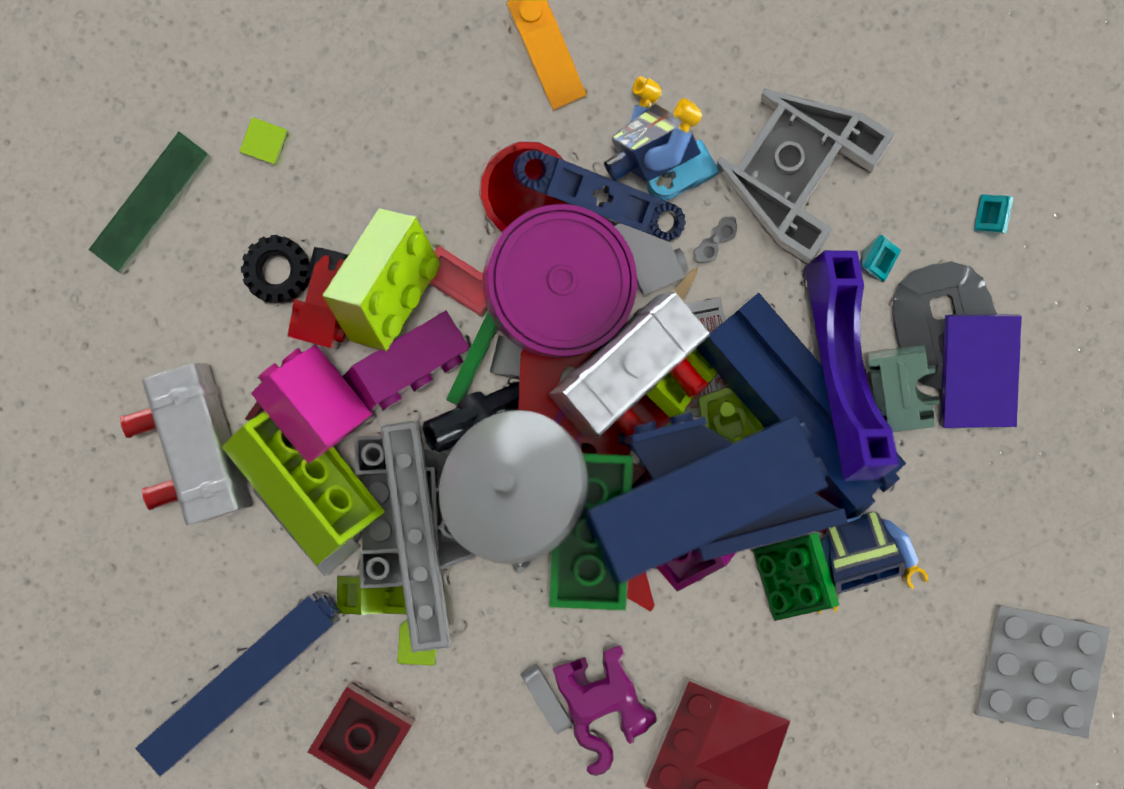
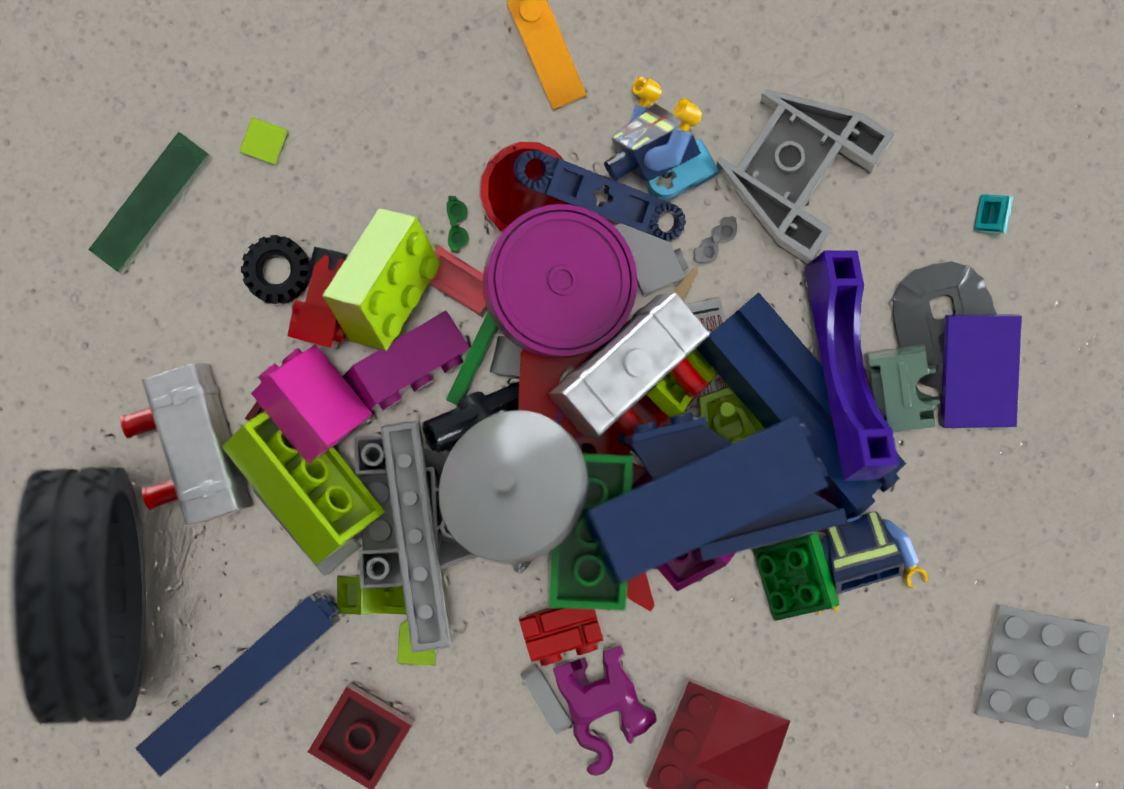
teal slope [862,234,901,282] -> none
none -> black tyre [12,467,146,724]
none -> green piece [446,196,469,253]
none -> red brick [519,608,604,666]

